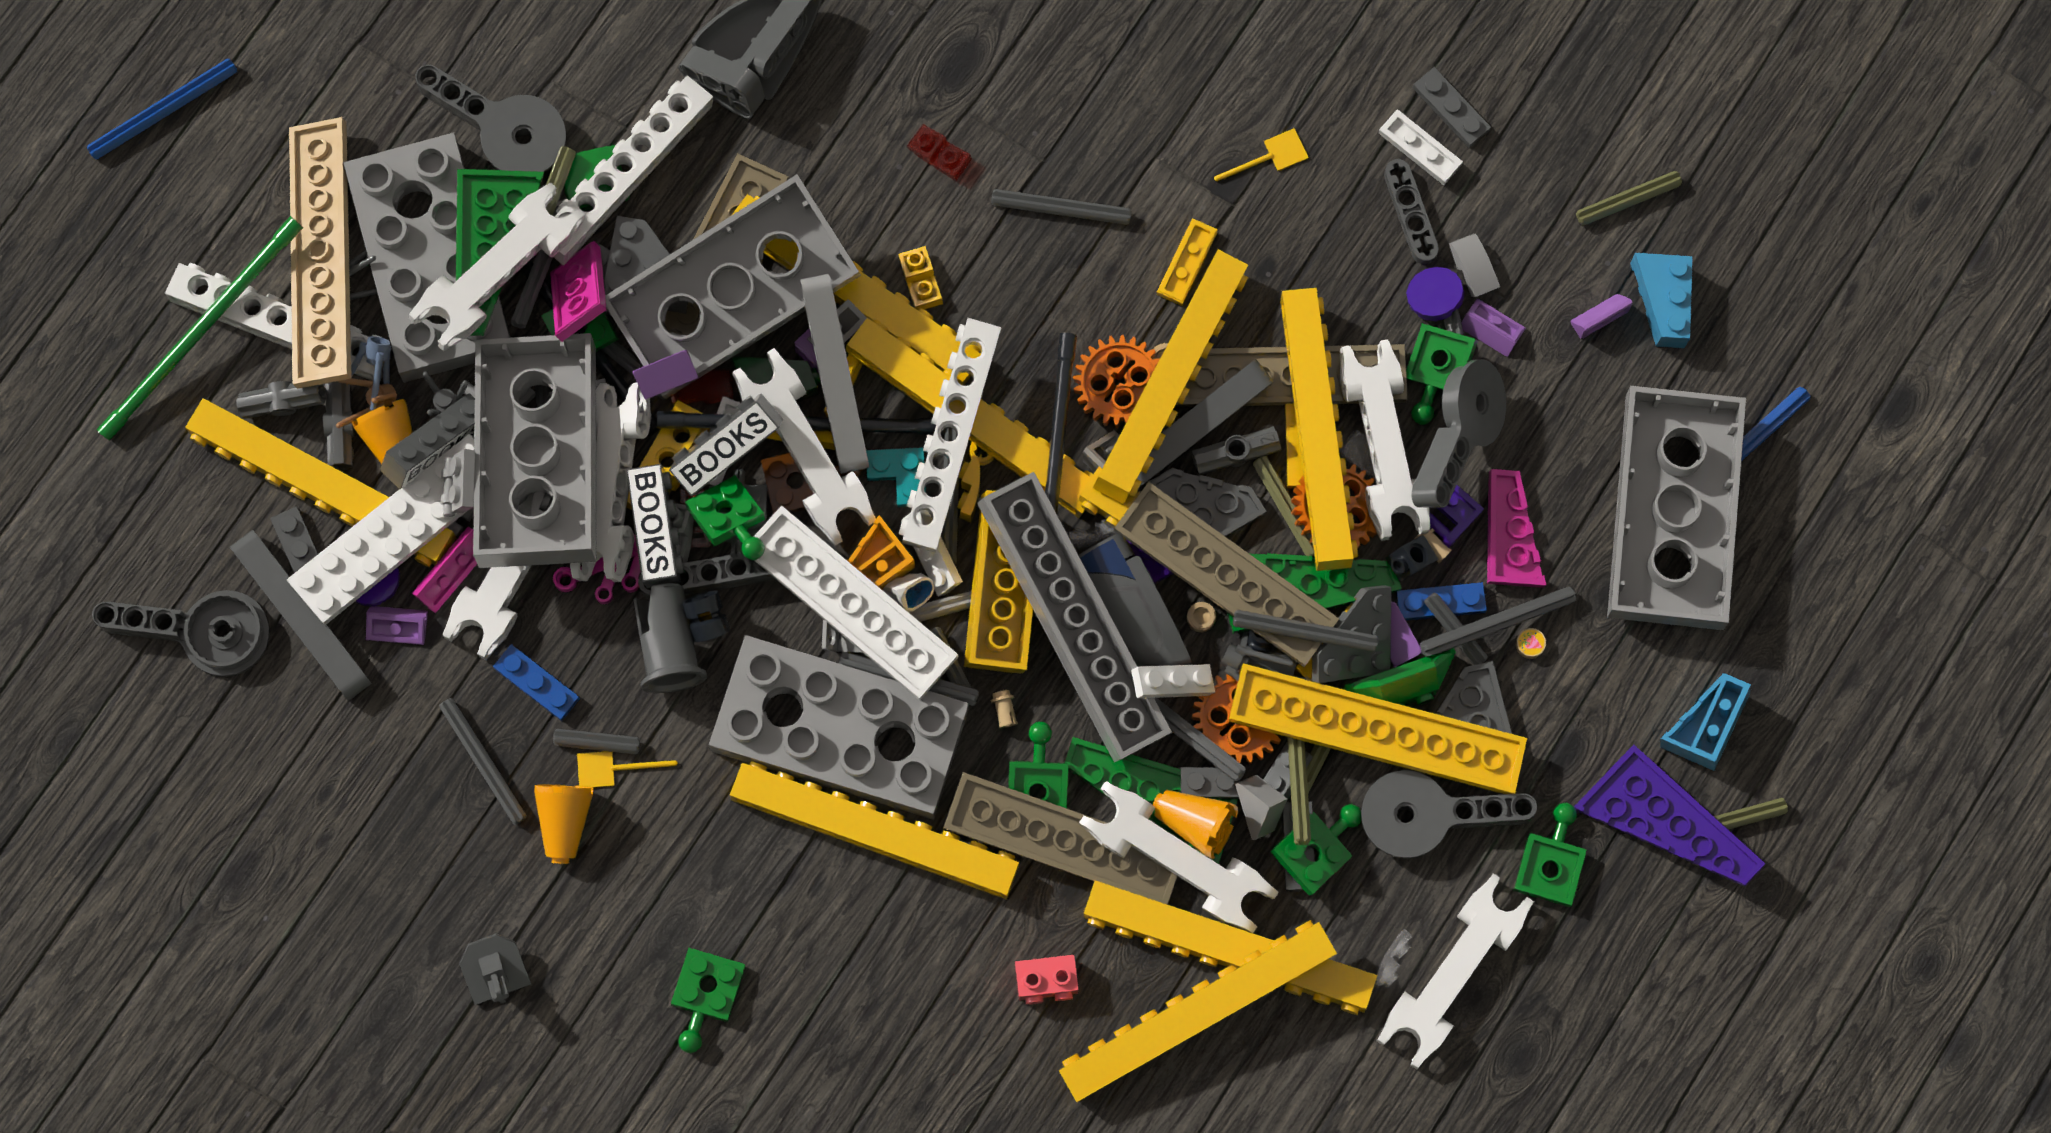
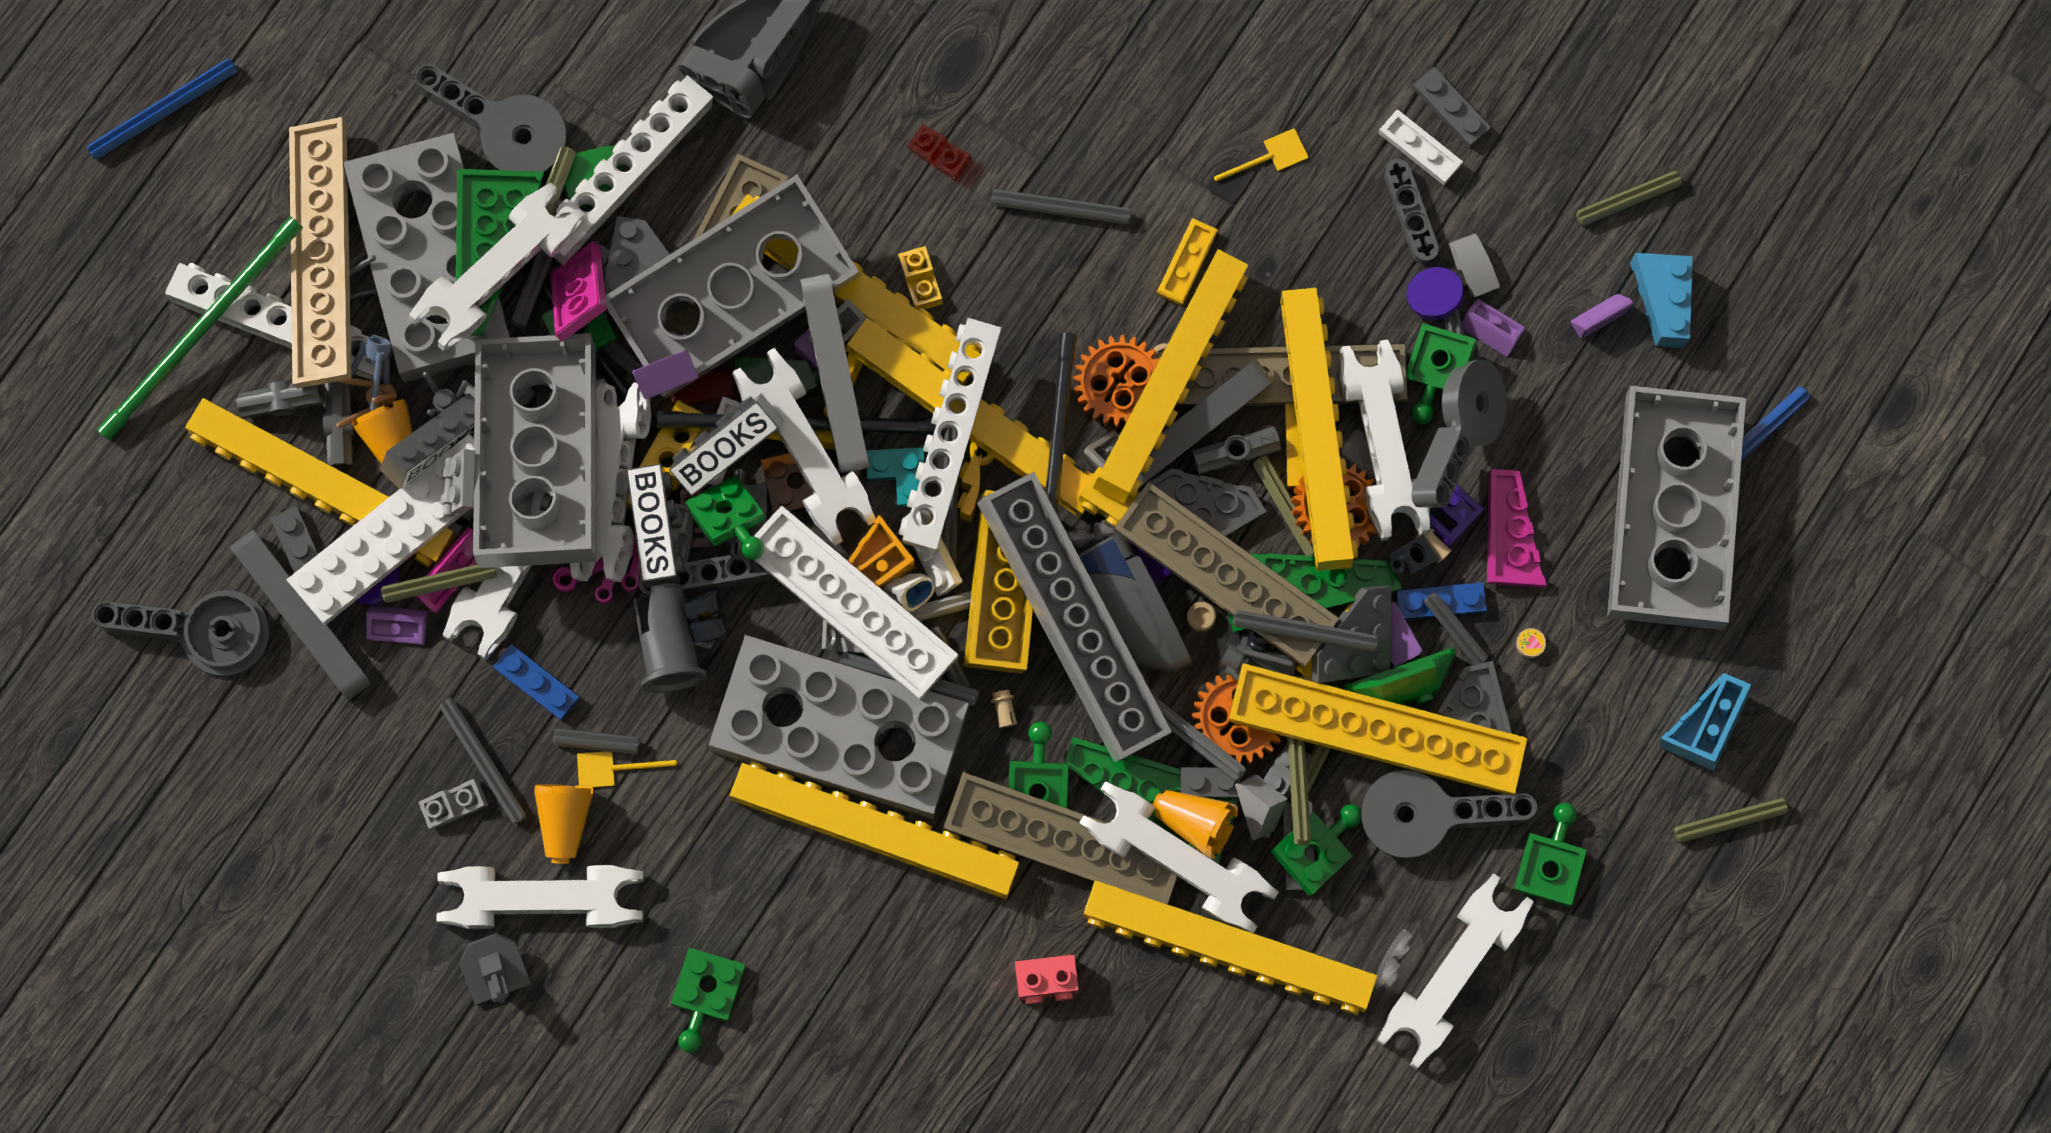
yellow brick [1059,920,1337,1102] -> none
white plate [1131,664,1215,698] -> none
dark grey axle [1420,587,1576,658] -> none
dark purple wing [1574,745,1765,887] -> none
none -> olive axle [381,564,497,603]
none -> light grey slope [419,778,488,829]
none -> white piece [437,865,644,929]

